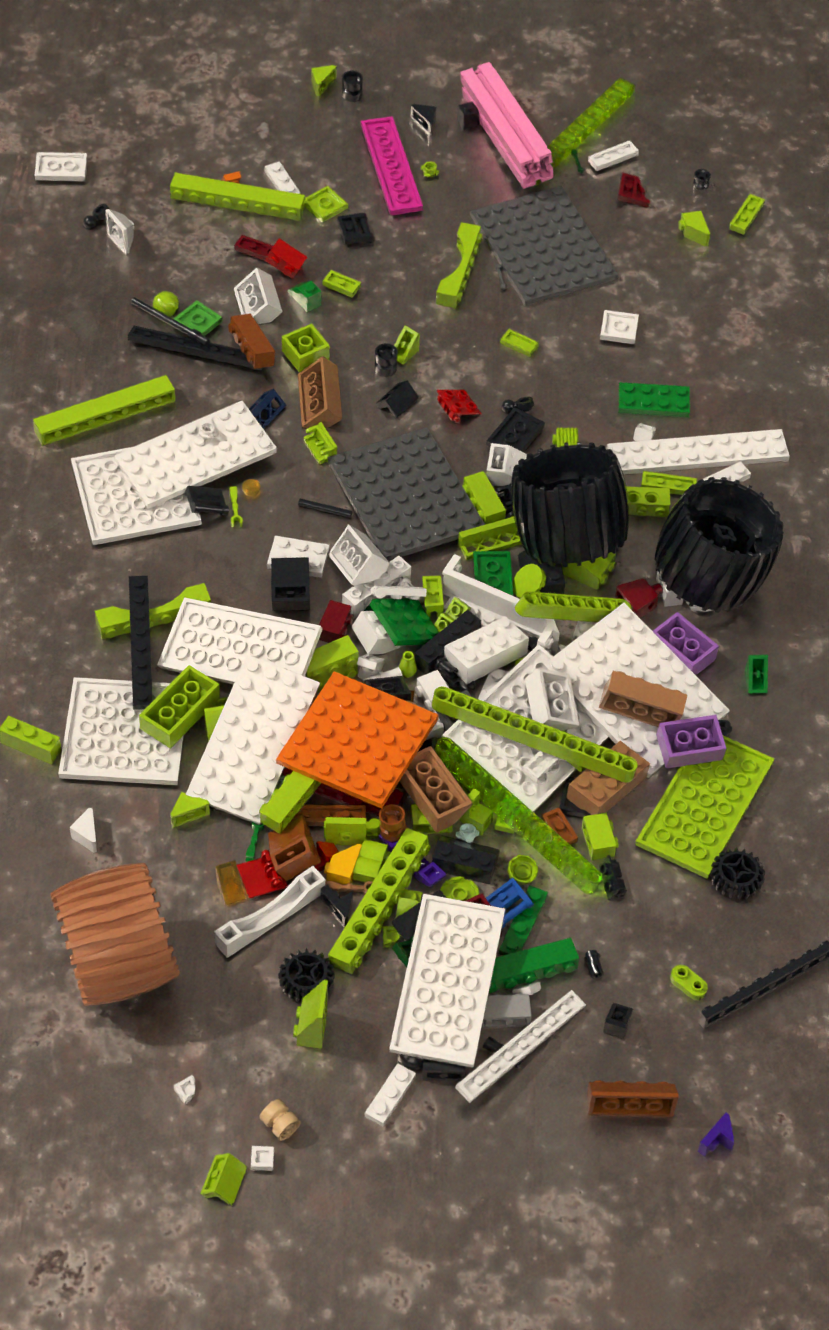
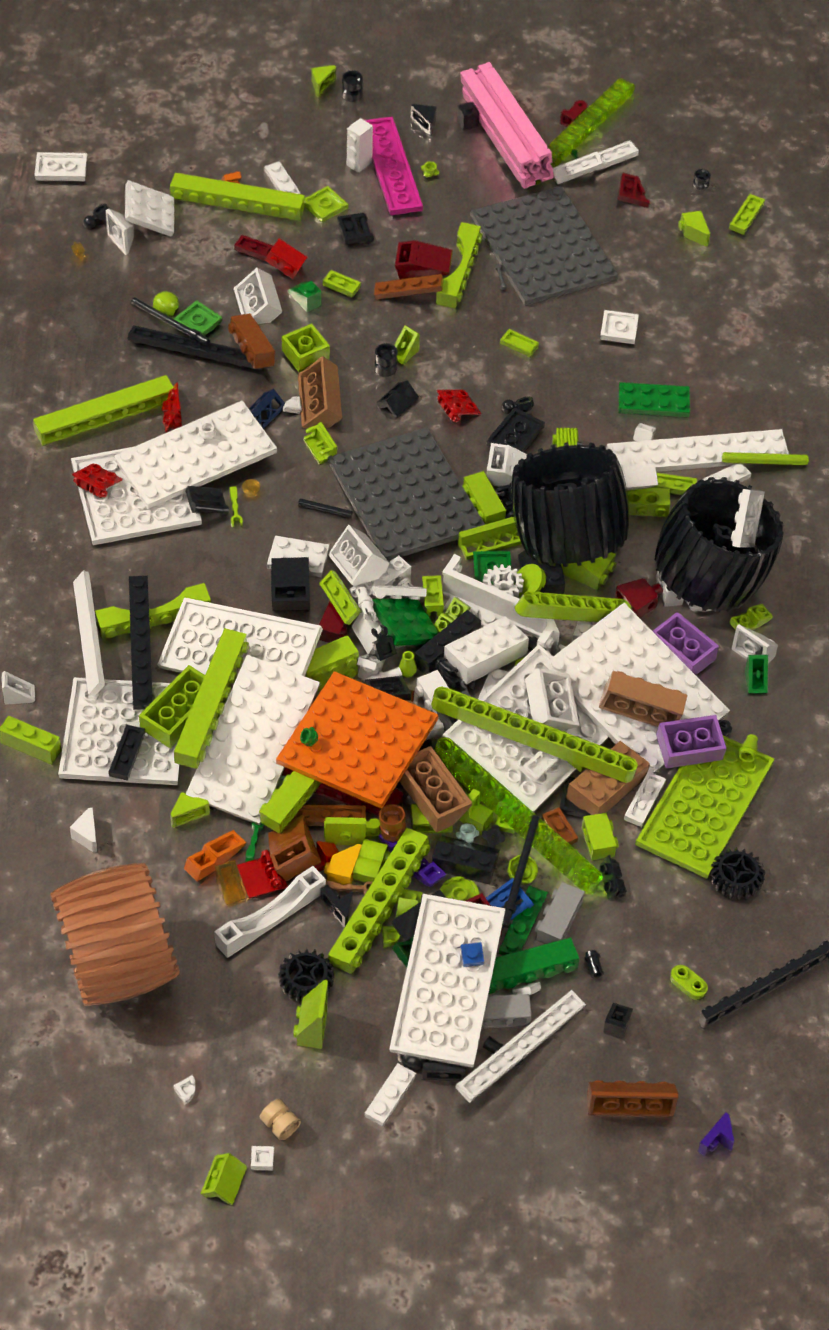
none -> white slope [2,671,35,705]
none -> clear yellow plate [70,242,85,258]
none -> red hinge [72,463,123,498]
none -> white tile [73,570,105,696]
none -> black plate [108,724,146,781]
none -> white plate [125,180,174,237]
none -> red hinge [162,382,182,432]
none -> lime brick [174,628,249,769]
none -> orange slope [184,830,246,881]
none -> white tile [283,396,302,414]
none -> green plate [300,727,318,747]
none -> lime plate [319,570,362,625]
none -> white brick [347,118,373,173]
none -> white pin [355,587,376,621]
none -> black plate [371,624,397,661]
none -> dark orange plate [374,274,443,300]
none -> dark red slope [395,240,453,279]
none -> blue plate [460,942,484,967]
none -> black plate [482,825,506,848]
none -> white gear [483,564,524,598]
none -> black bar [503,815,540,928]
none -> light grey brick [535,882,585,944]
none -> white plate [553,152,603,185]
none -> dark red leg [560,100,588,130]
none -> white slope [620,461,658,490]
none -> white plate [624,771,666,827]
none -> lime axle [722,452,809,465]
none -> lime slope [729,604,773,630]
none -> white plate [731,489,765,547]
none -> white slope [732,625,778,663]
none -> lime cone [738,734,758,763]

